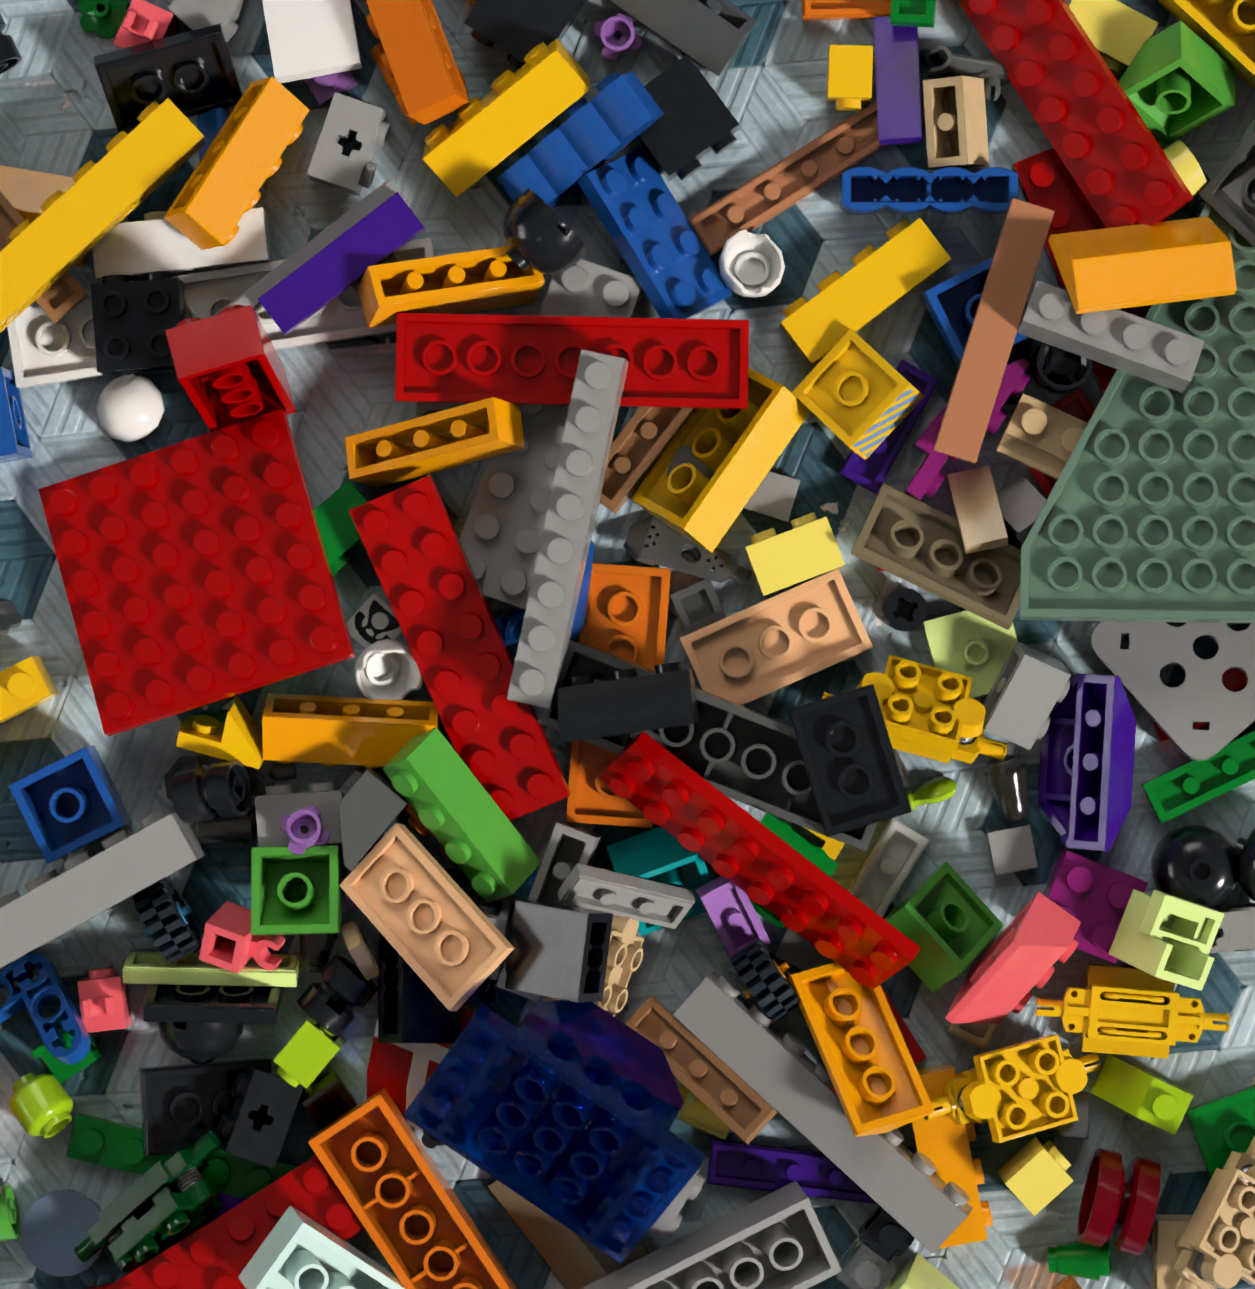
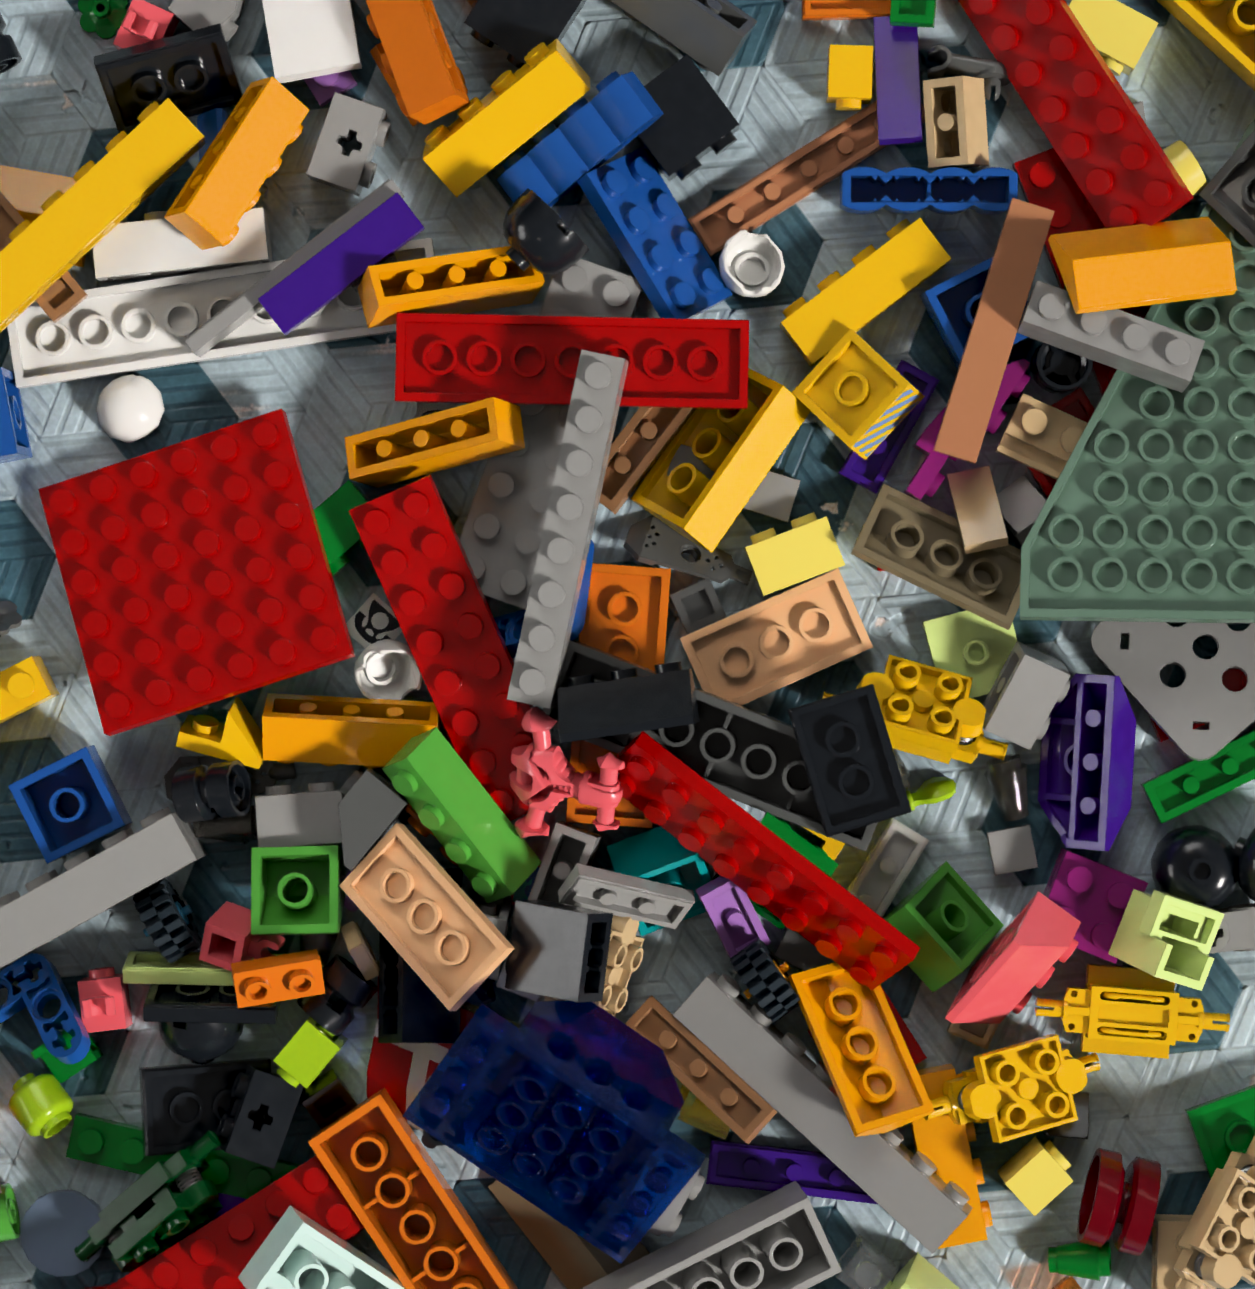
black brick [90,271,186,375] -> none
red brick [165,305,296,432] -> none
medium lavender plate [279,805,330,855] -> none
medium lavender plate [593,11,642,61] -> none
black brick [858,1205,915,1261] -> none
black wheel [882,588,927,632] -> none
lime slope [1090,1054,1193,1135] -> none
bright green slope [1118,20,1236,145] -> none
none -> orange bracket [230,949,325,1009]
none -> coral piece [509,707,625,839]

